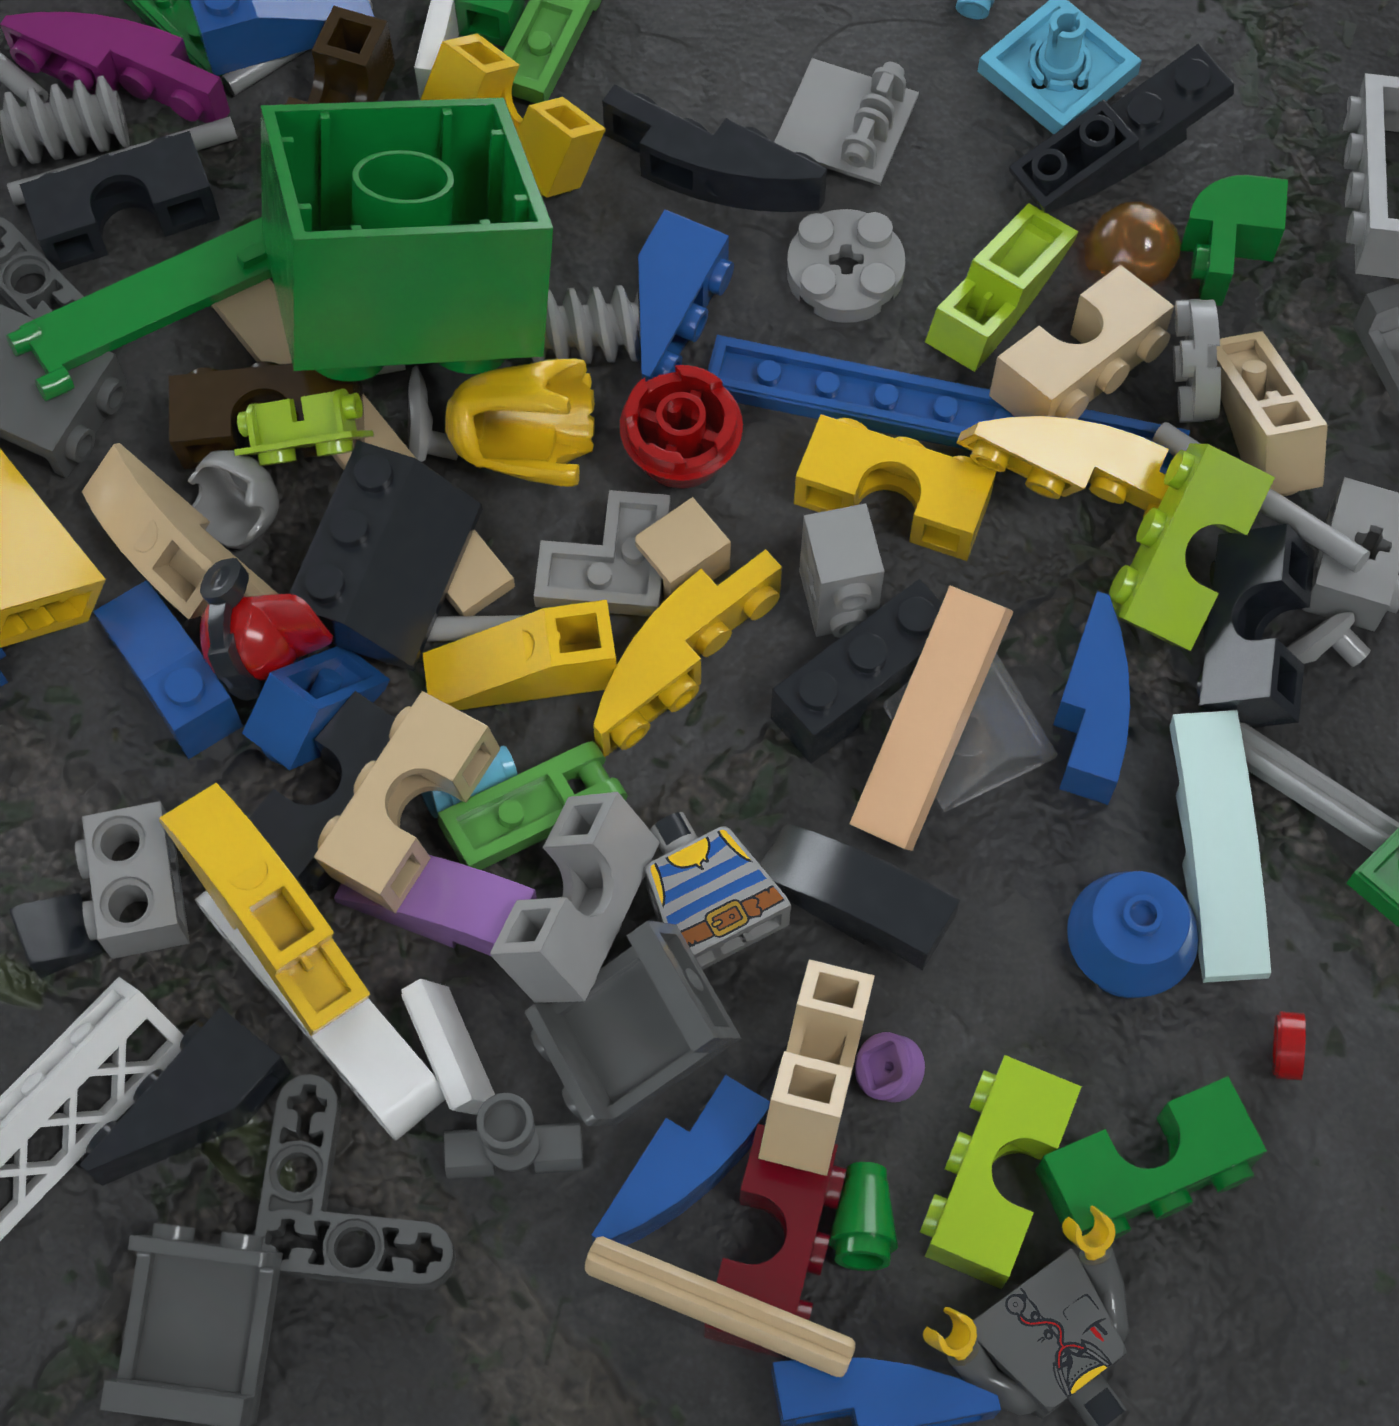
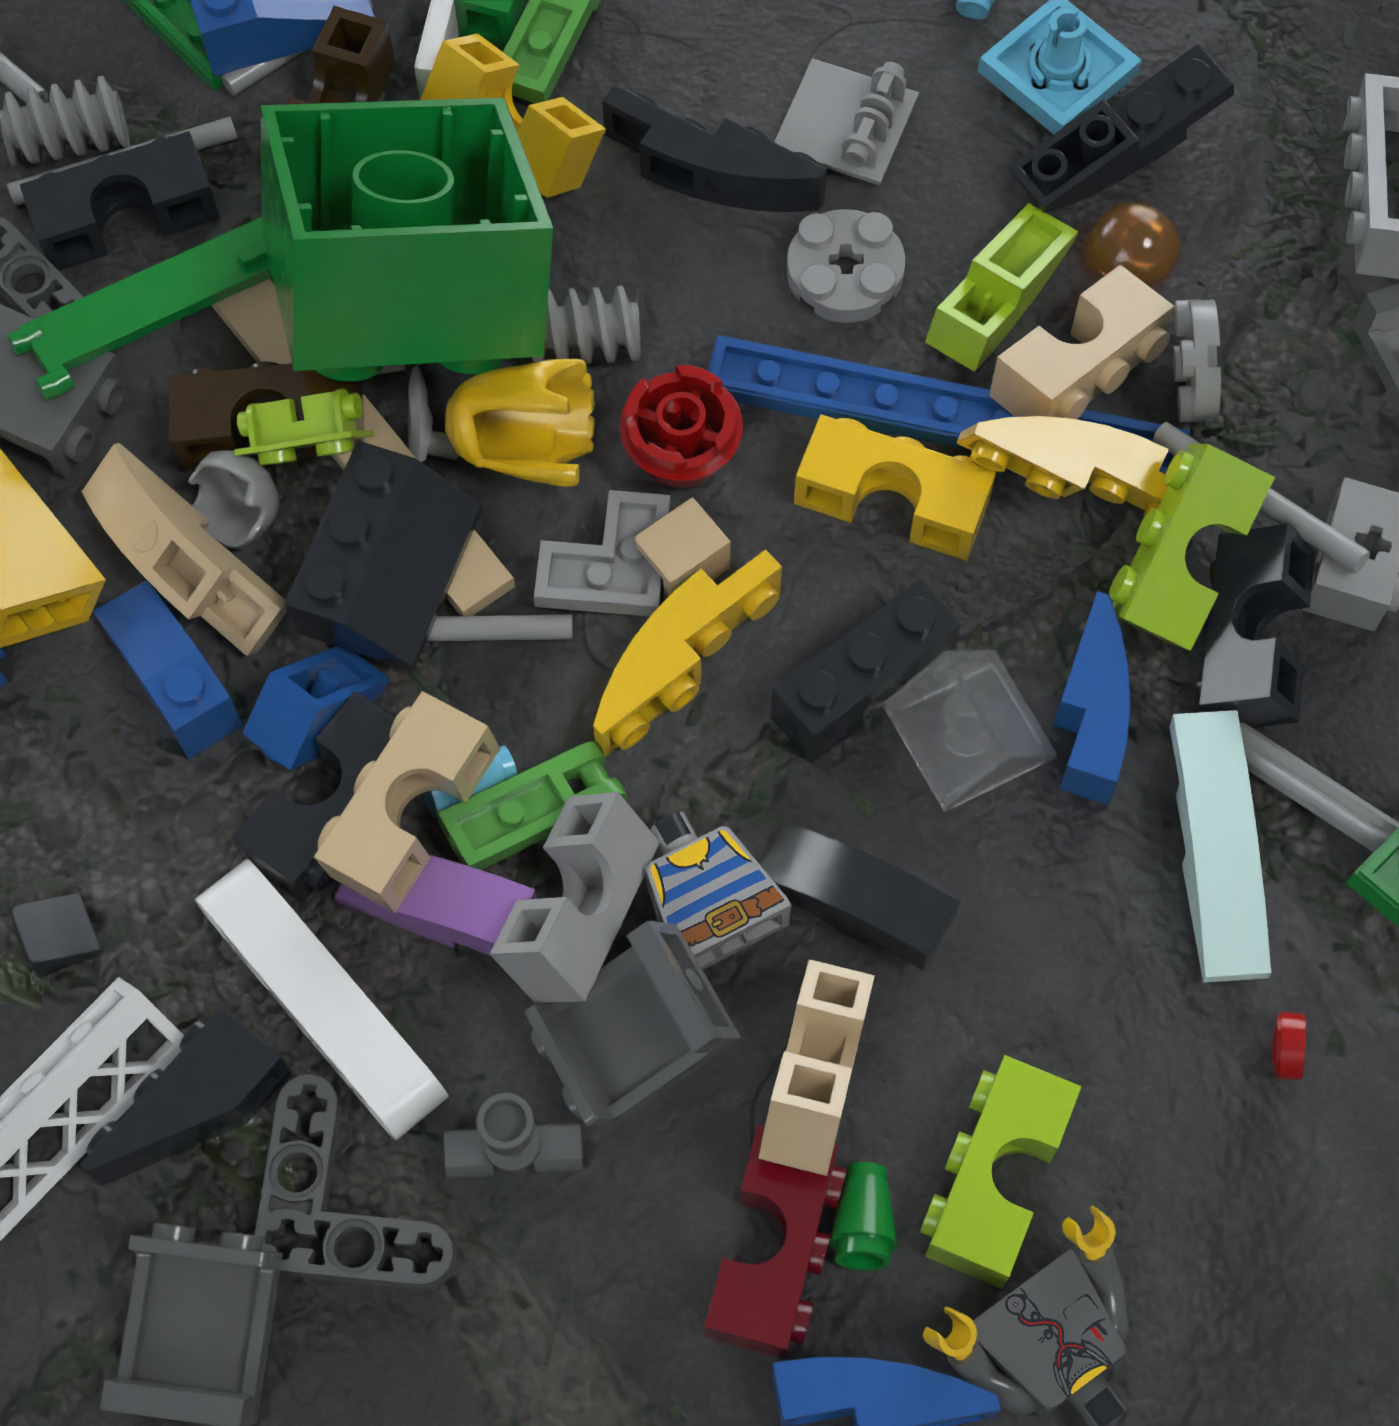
magenta slope [0,12,230,123] -> none
light grey brick [75,801,190,959] -> none
yellow slope [159,783,370,1036] -> none
cap [200,558,333,701] -> none
white tile [401,979,495,1115] -> none
yellow slope [422,600,617,710] -> none
tan axle [585,1236,855,1377] -> none
blue slope [591,1075,770,1246] -> none
blue slope [638,209,734,382] -> none
light grey brick [799,503,885,638] -> none
light nougat tile [849,586,1013,851] -> none
medium lavender tile [855,1032,925,1102] -> none
green arch [1035,1076,1267,1245] -> none
blue cone [1067,871,1199,998] -> none
green brick [1179,175,1288,306] -> none
tan slope [1216,331,1328,496] -> none
light grey bar [1286,612,1371,667] -> none

